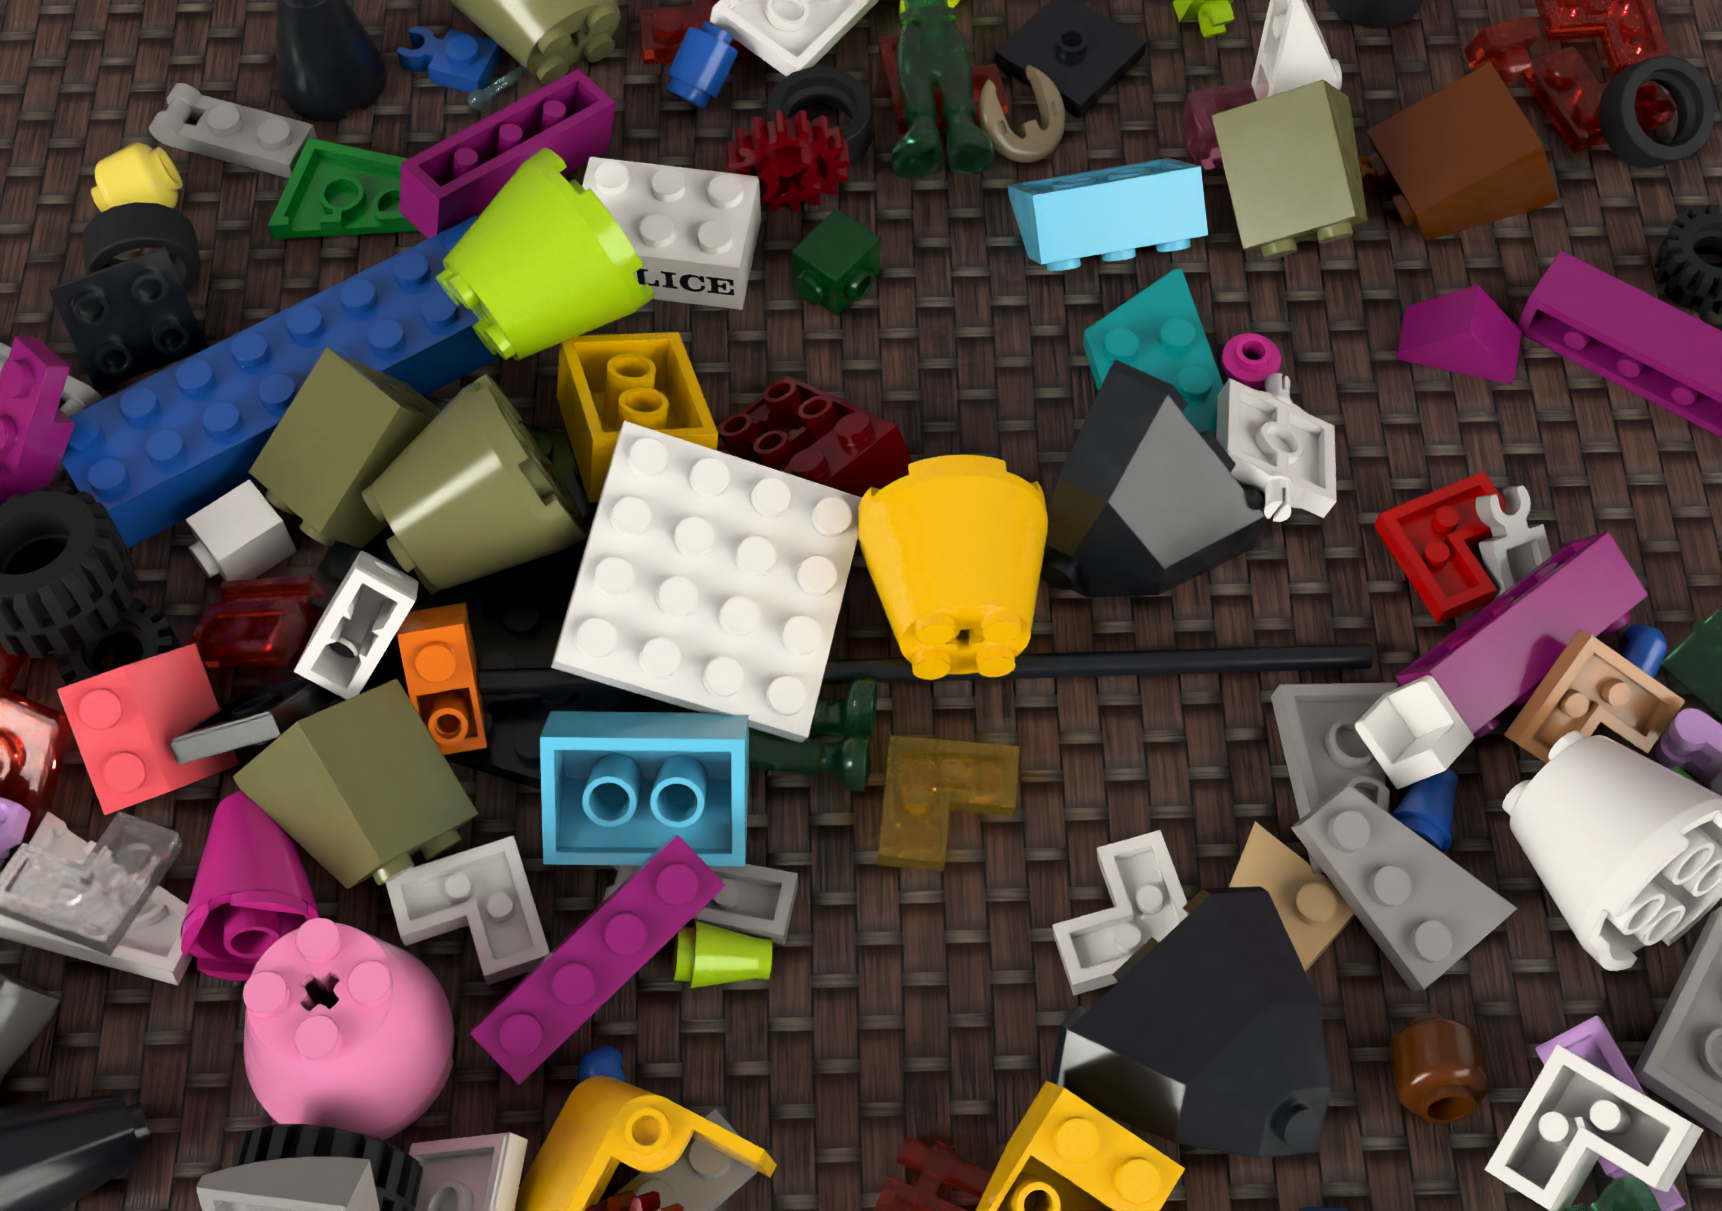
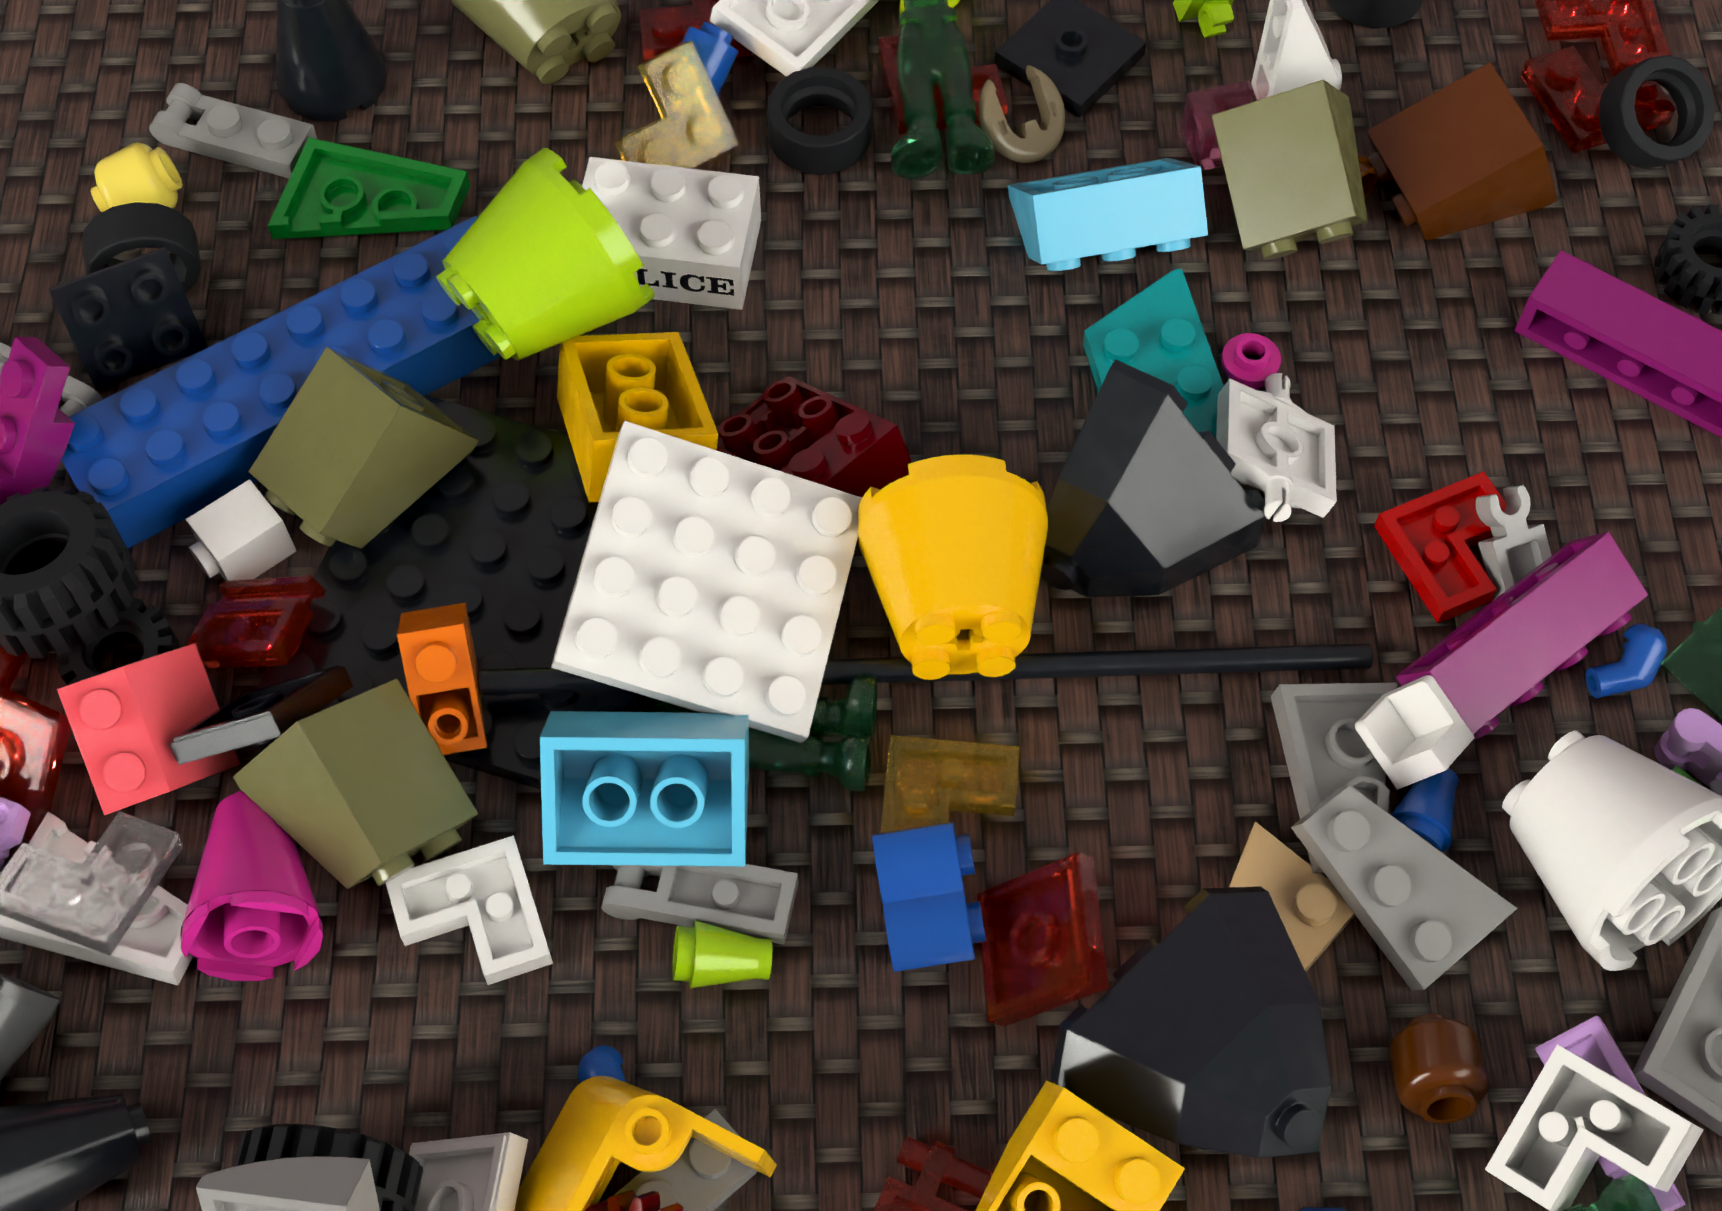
bright pink cone [243,918,455,1140] -> none
white torso [294,551,419,700] -> none
olive cone [361,374,589,595] -> none
blue plate [397,26,502,96] -> none
magenta brick [399,69,616,239] -> none
clear light blue hinge [468,65,530,111] -> none
magenta brick [470,835,726,1085] -> none
dark red gear [725,110,850,212] -> none
dark green brick [791,209,881,316] -> none
white plate [1052,830,1188,996] -> none
magenta slope [1396,284,1522,385] -> none
clear red tile [1464,15,1541,85] -> none
medium nougat plate [1504,629,1685,764] -> none
none -> clear yellow plate [614,41,739,169]
none -> blue brick [872,821,986,972]
none -> clear red plate [977,852,1109,1026]

